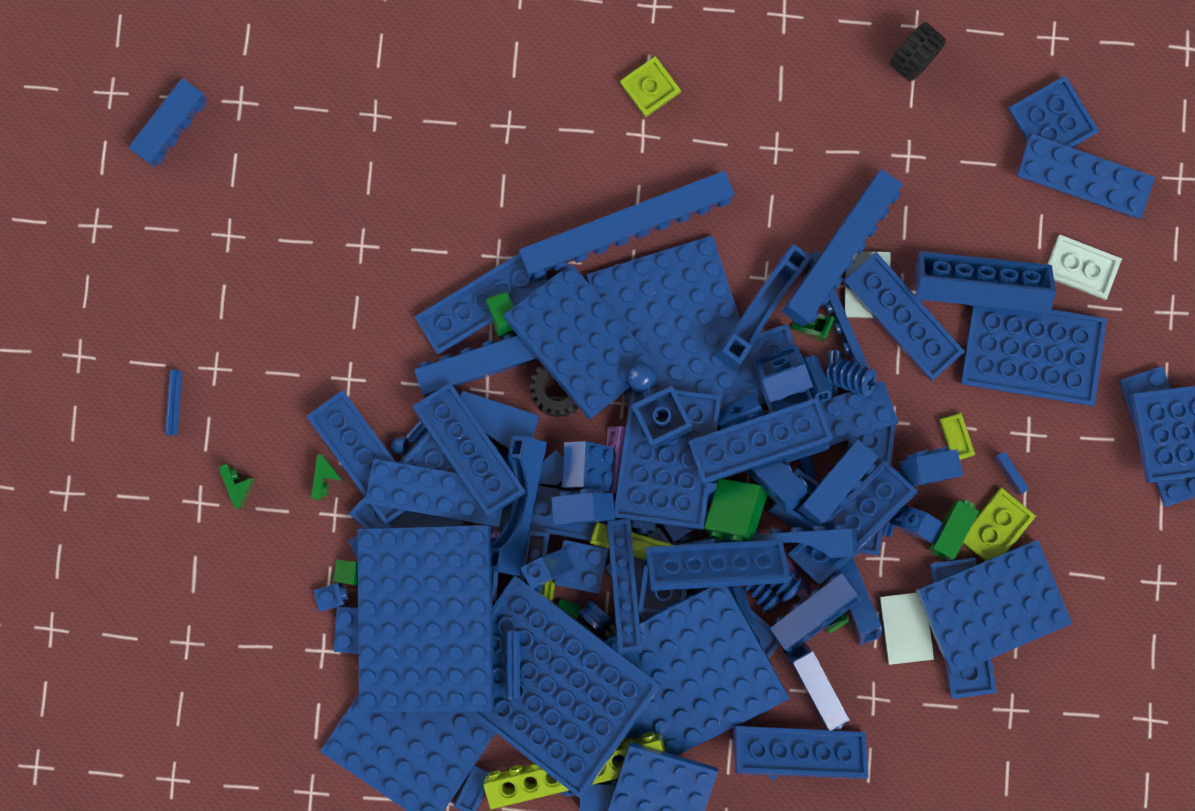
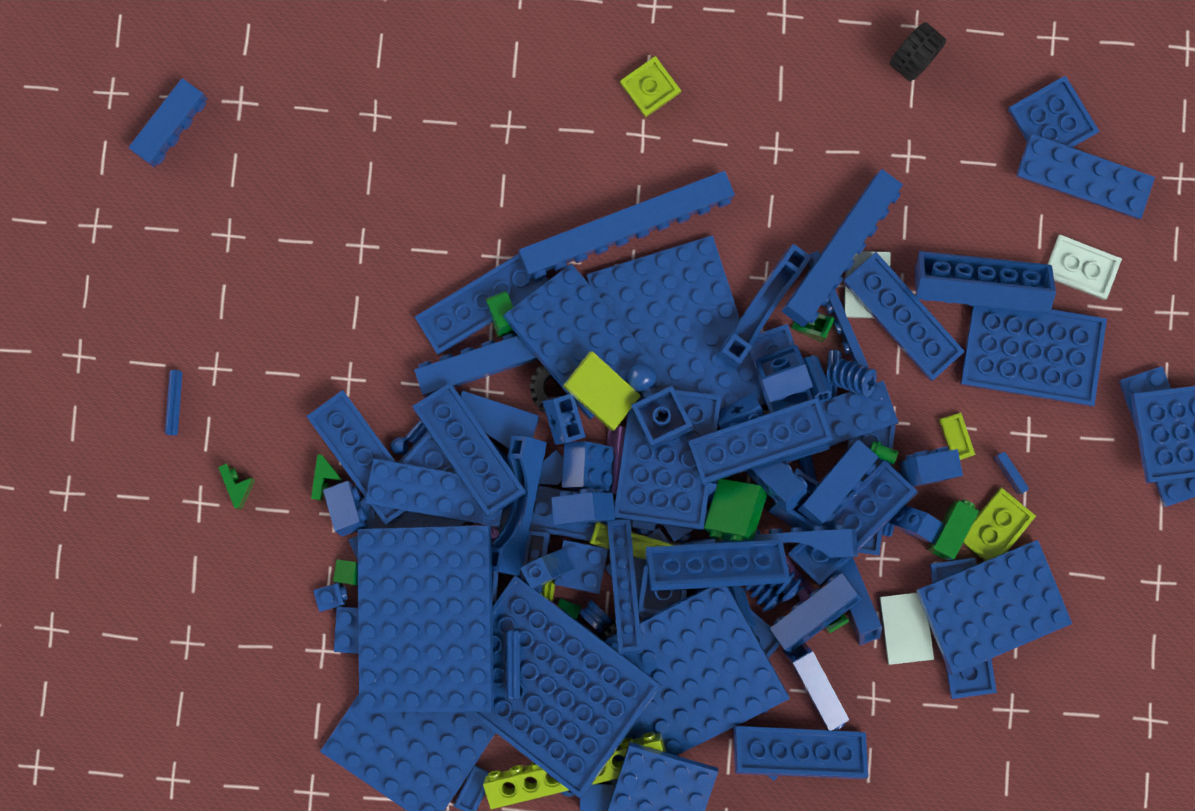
none -> blue brick [323,481,367,536]
none -> blue brick [543,394,586,445]
none -> lime tile [563,351,641,430]
none -> green pin [869,441,899,465]

